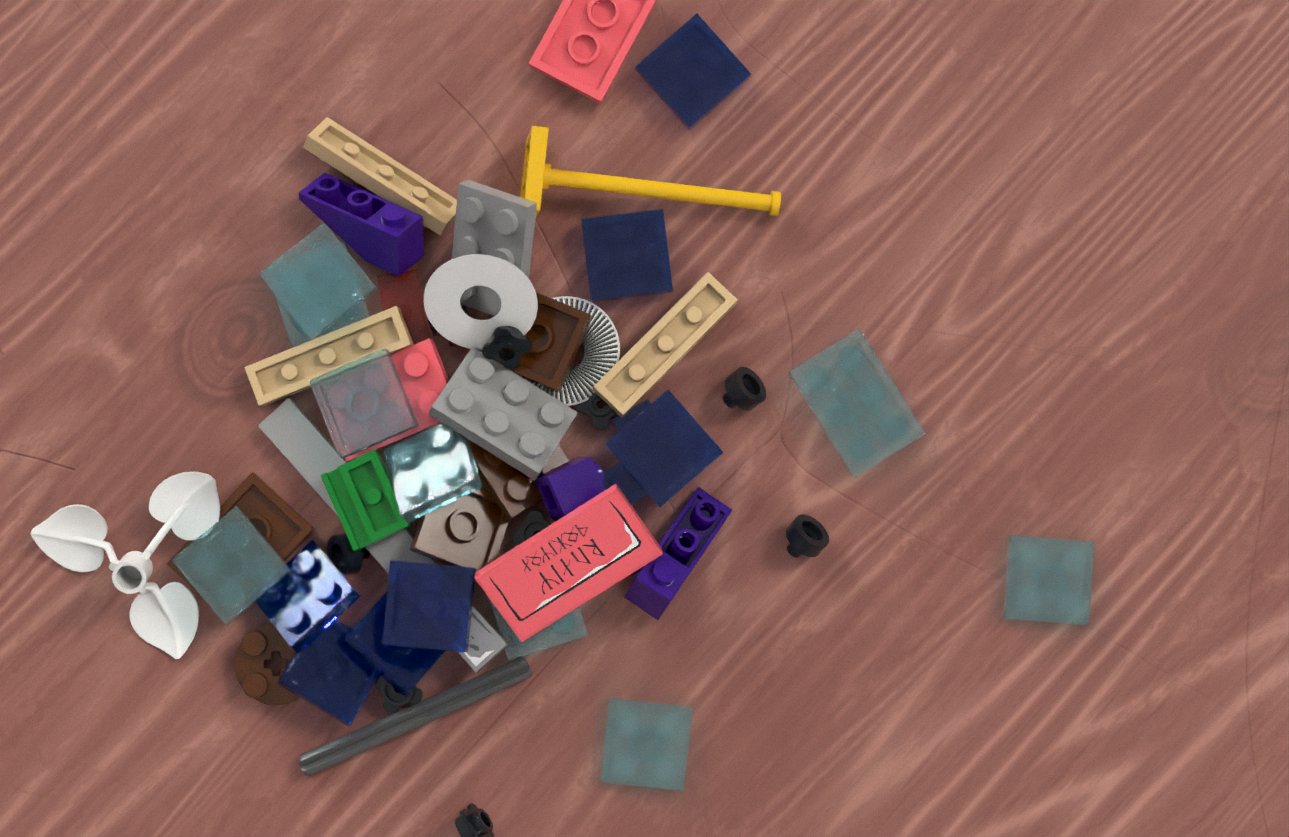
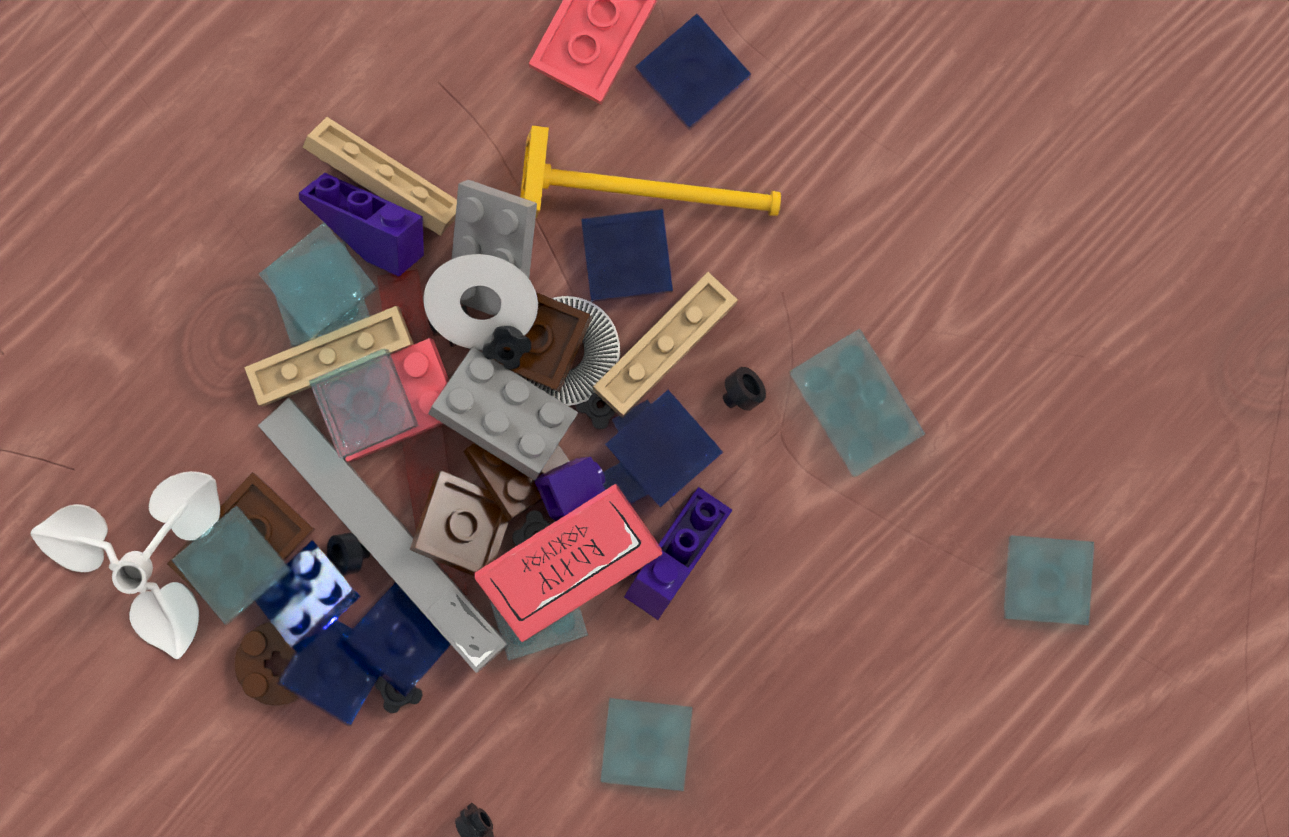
dark grey axle [298,657,532,776] -> none
green plate [320,449,412,552] -> none
clear blue plate [382,560,476,652] -> none
clear light blue plate [383,422,482,523] -> none
black tile [786,514,829,558] -> none

